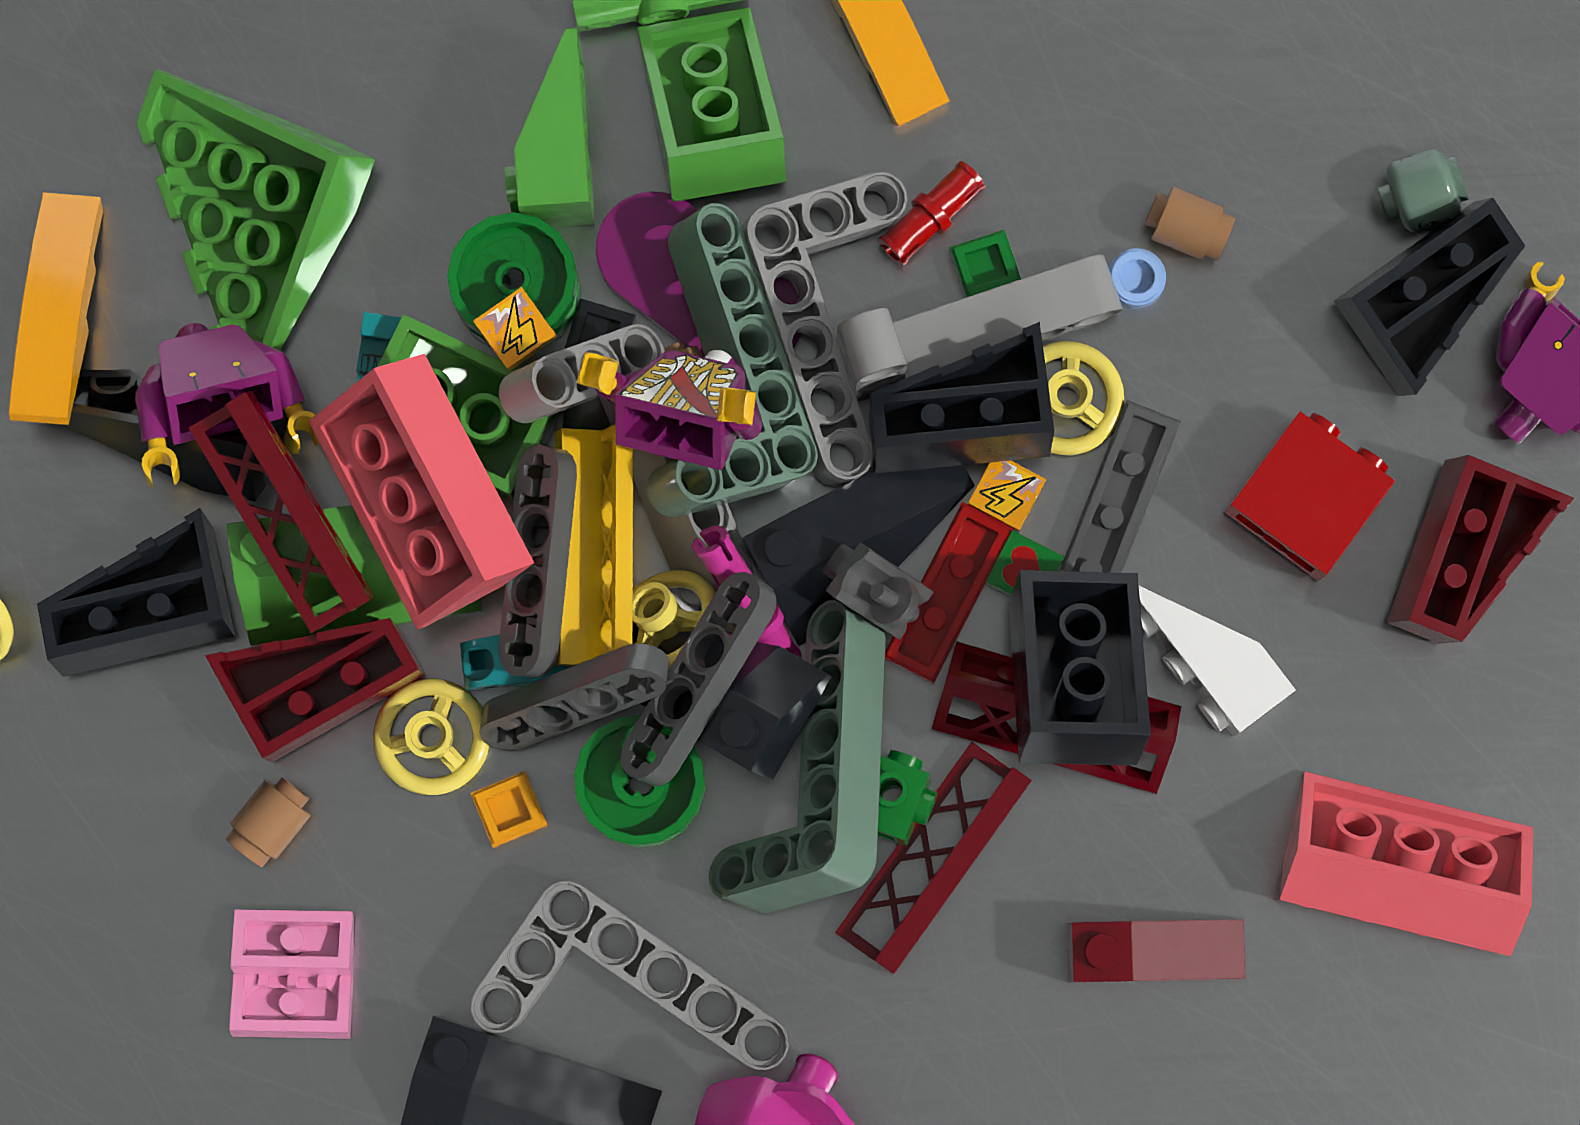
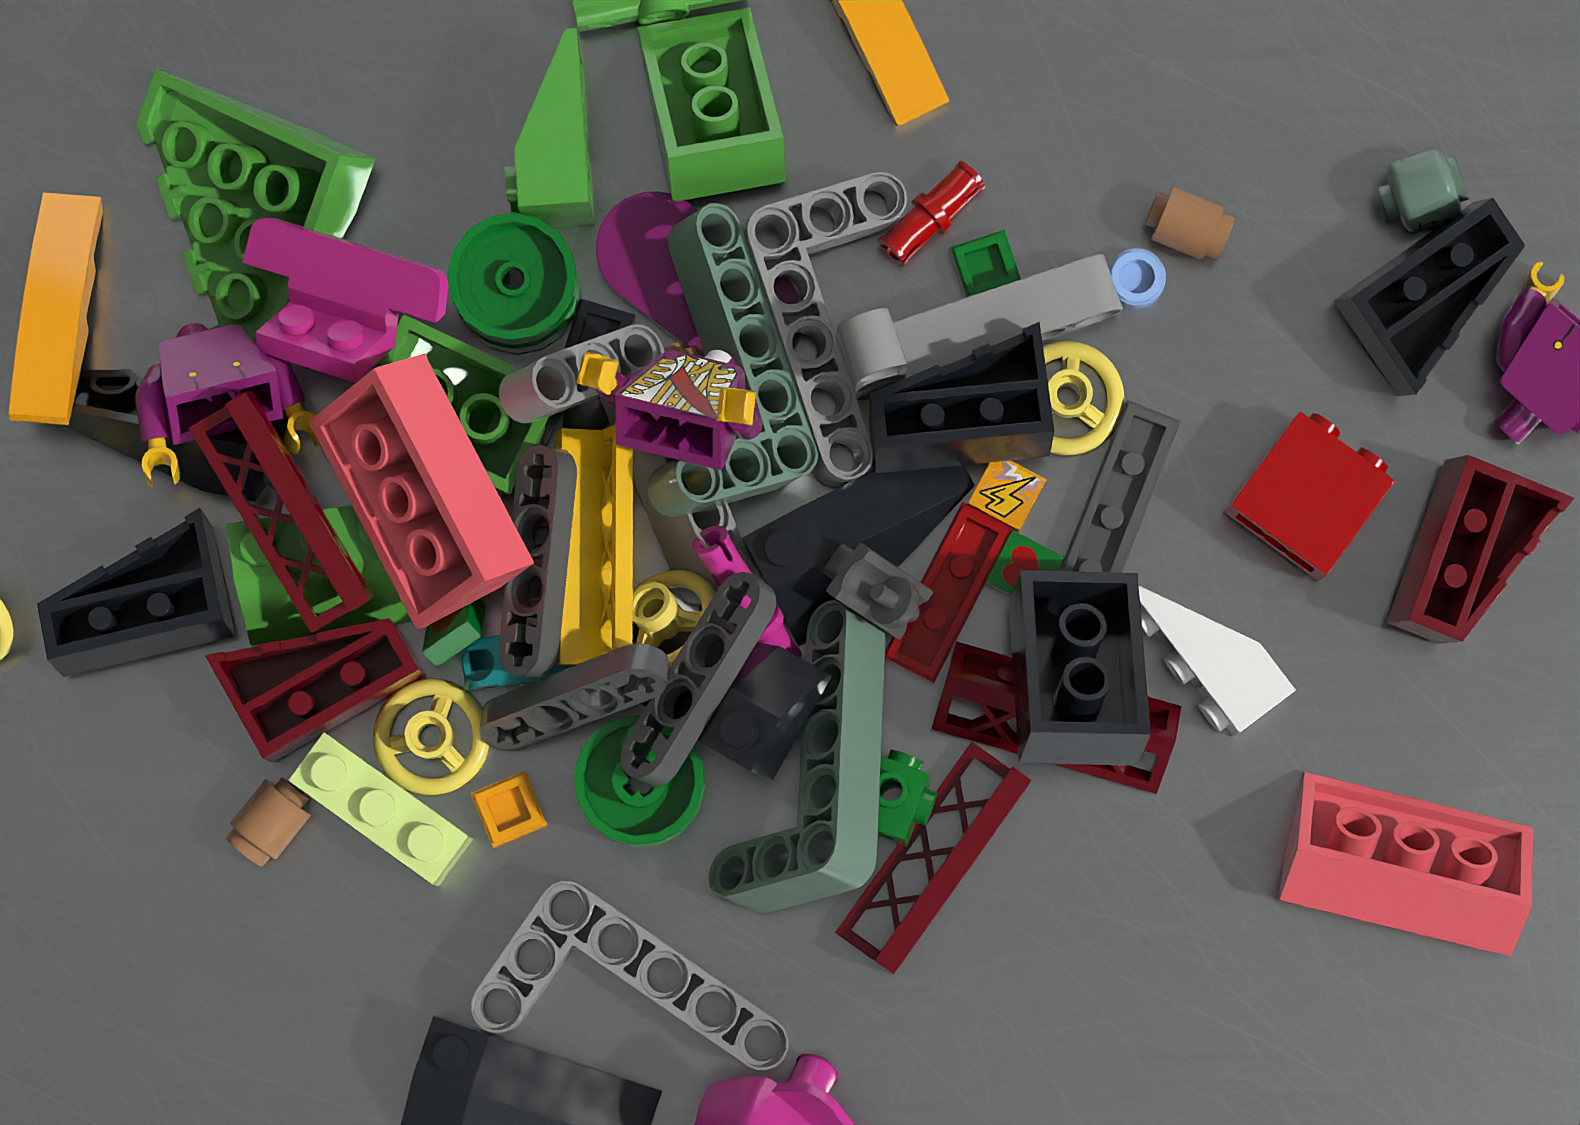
bright pink slope [229,909,354,1039] -> none
tile [473,287,557,372] -> none
slope [1066,919,1246,982] -> none
none -> dark pink plate [242,218,448,383]
none -> yellowish green brick [289,732,474,886]
none -> green tile [422,599,485,666]

